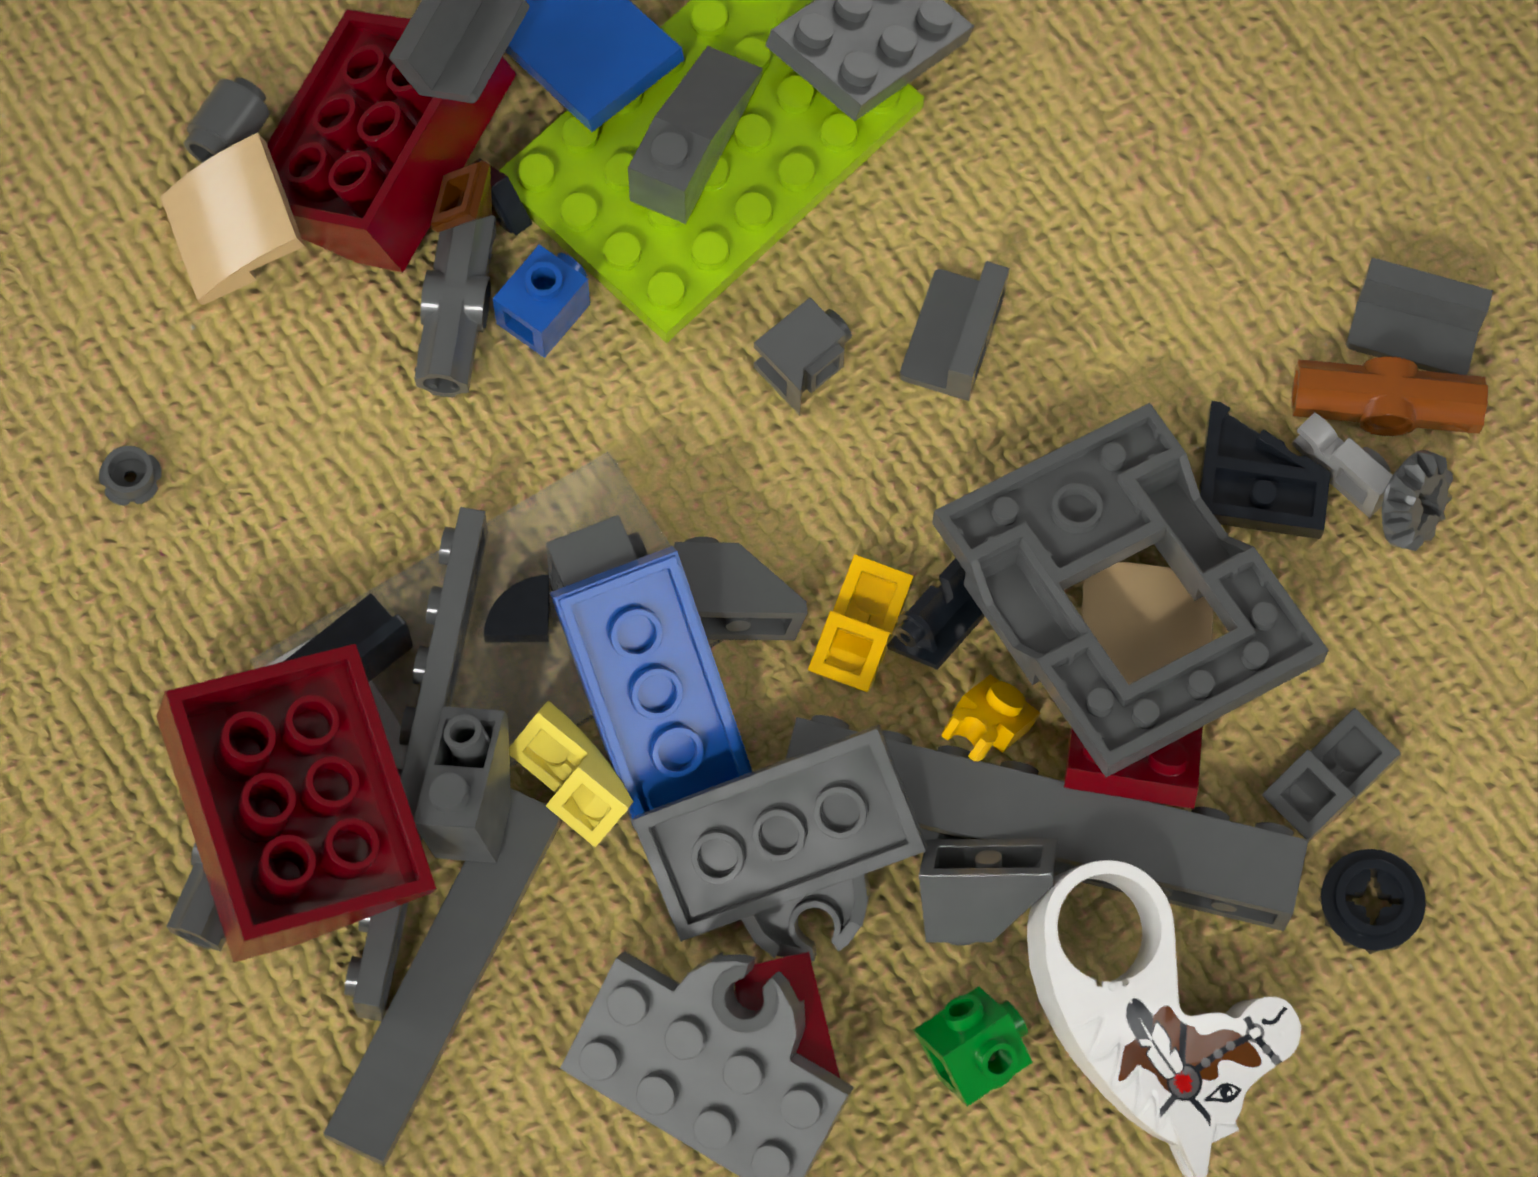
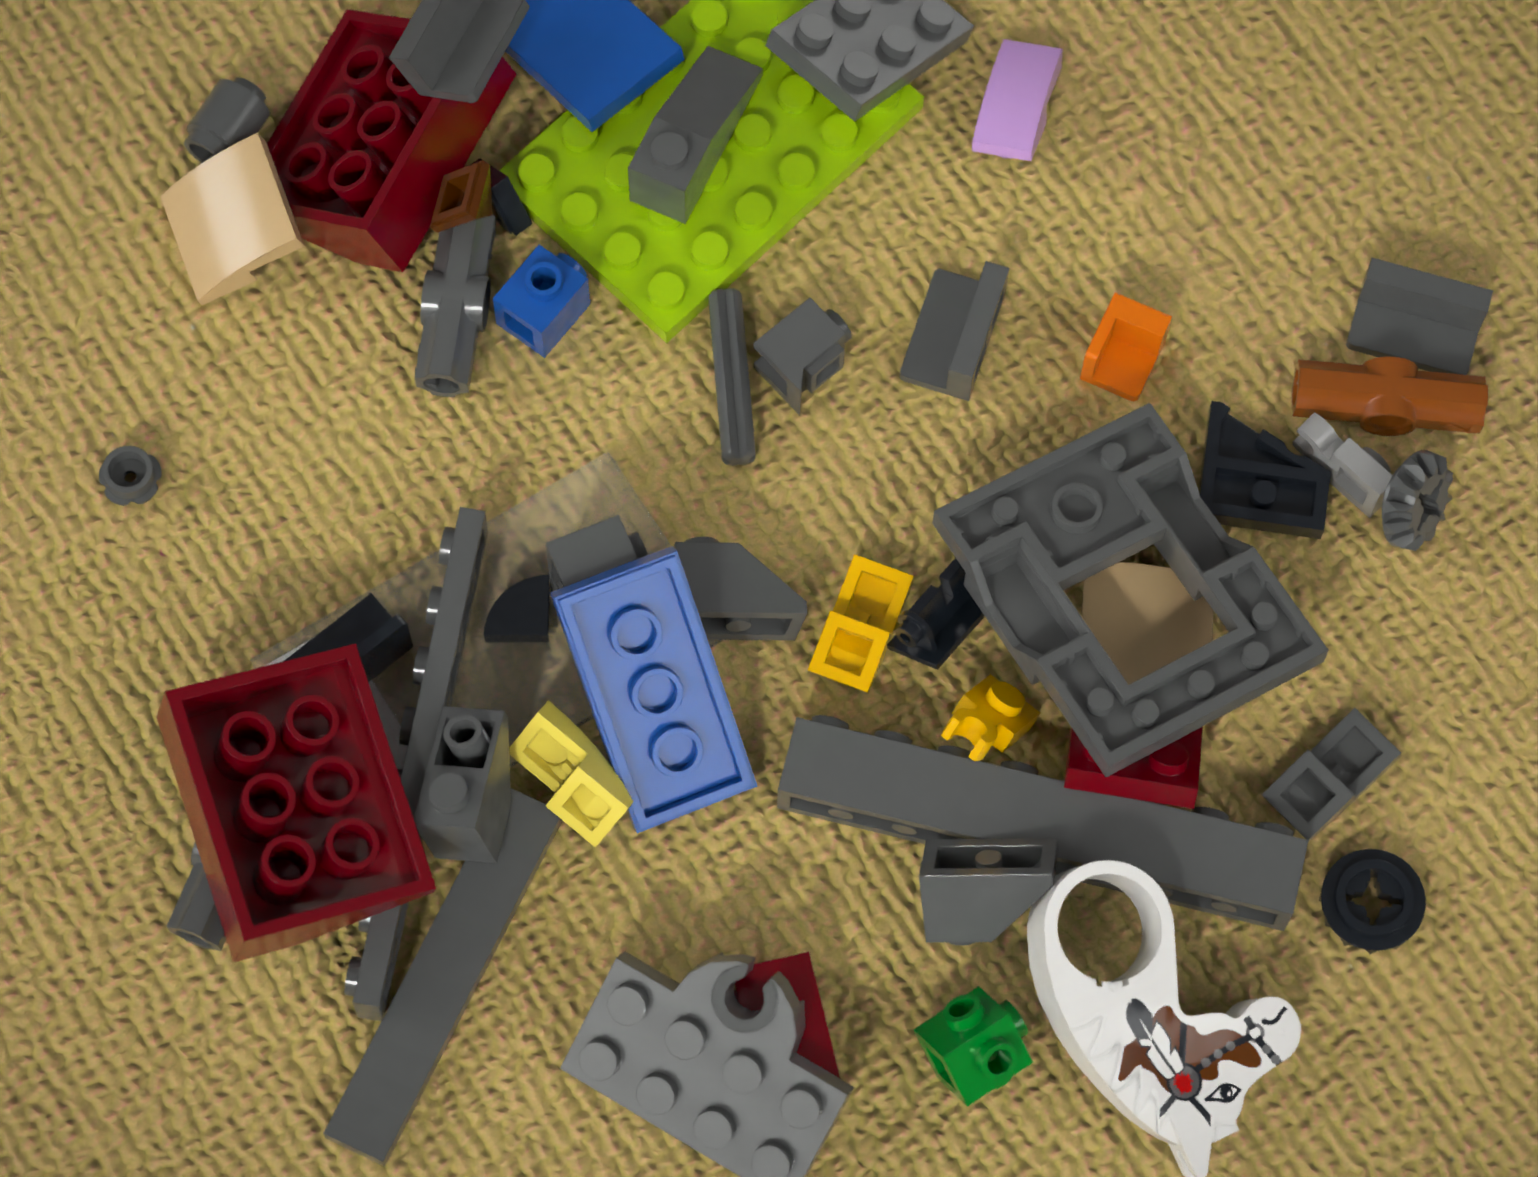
dark grey plate [632,724,927,961] -> none
none -> dark grey axle [709,288,756,466]
none -> lavender slope [972,39,1062,161]
none -> orange panel [1080,292,1172,402]

